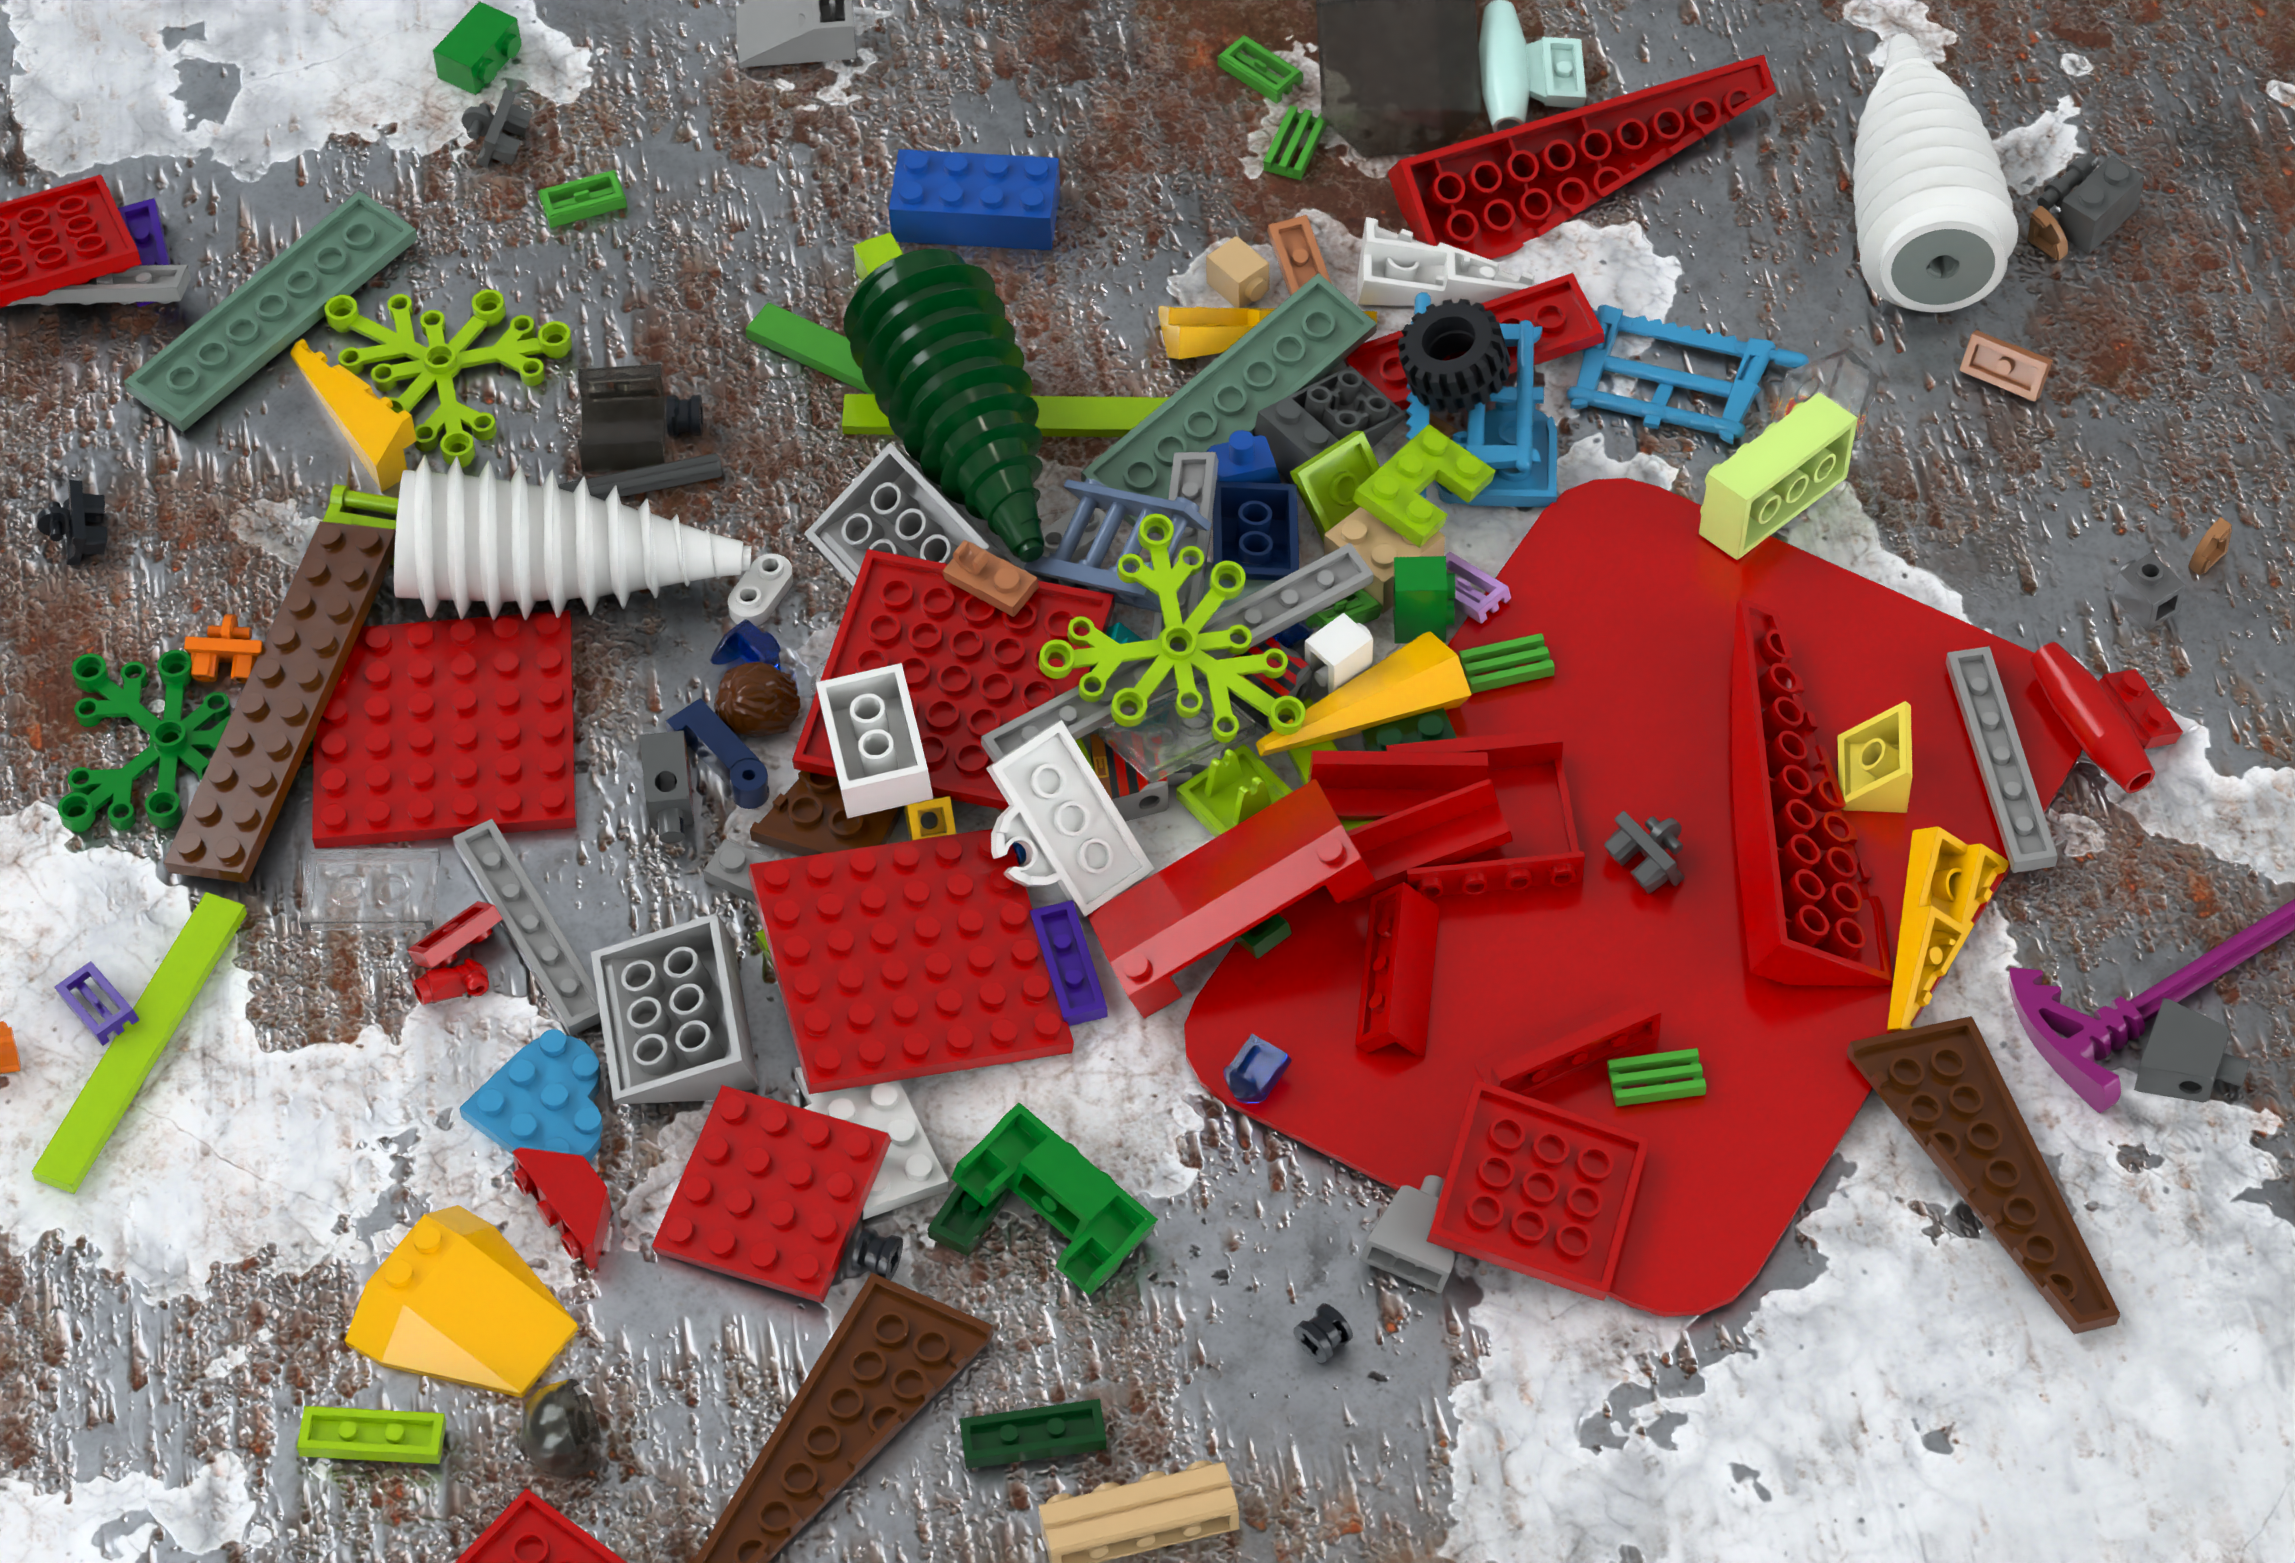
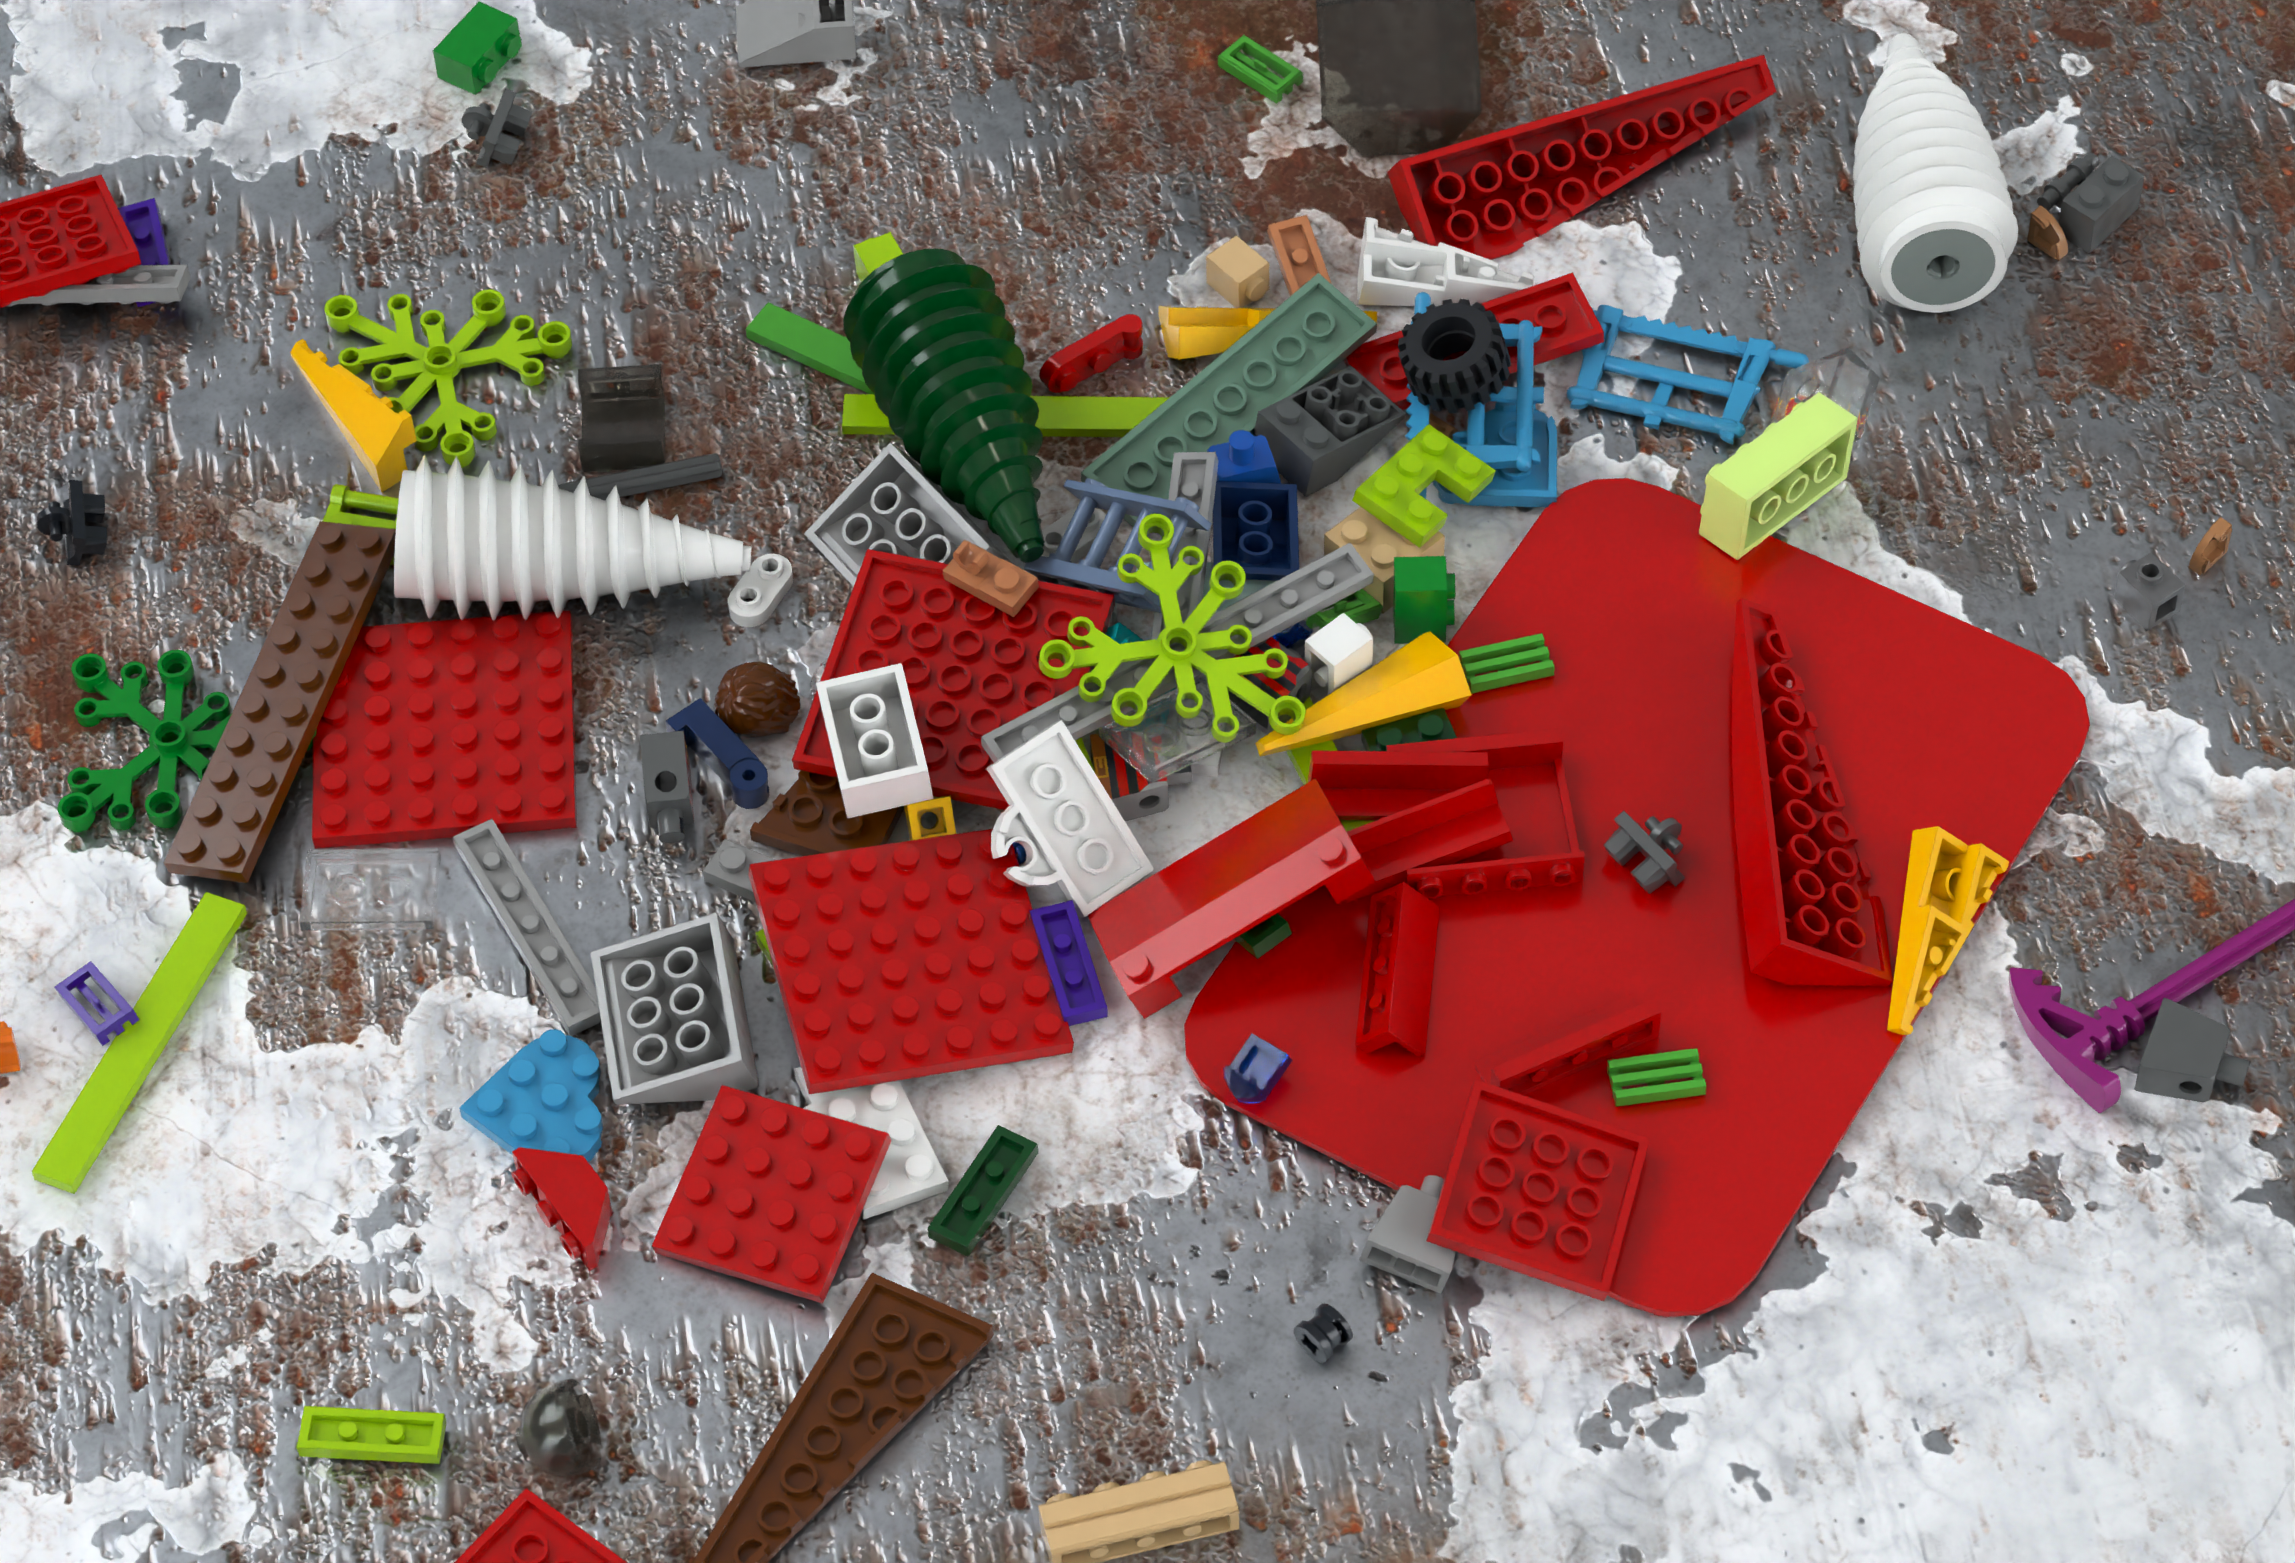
sand green plate [124,191,418,432] -> none
orange hips [184,614,263,684] -> none
yellow wedge [345,1205,579,1398] -> none
plate [407,901,503,969] -> none
red arm [412,958,489,1005] -> none
bright green tile [538,170,627,228] -> none
black wheel [666,395,703,437] -> none
clear blue plate [710,619,781,671] -> none
black wheel [851,1227,903,1280] -> none
blue brick [889,149,1061,251] -> none
green bracket [951,1103,1158,1296] -> none
dark green plate [959,1399,1107,1469] -> none
lime plate [1176,744,1293,838] -> none
bright green tile [1263,105,1328,180] -> none
lime plate [1290,431,1380,544] -> none
lavender tile [1445,552,1511,624] -> none
light aqua plate [1478,0,1586,132] -> none
light yellow slope [1837,701,1912,813] -> none
reddish brown wing [1847,1016,2121,1334] -> none
light grey plate [1946,646,2058,873] -> none
nougat plate [1959,330,2053,401] -> none
red plate [2030,642,2183,794] -> none
none -> red plate [1039,314,1143,393]

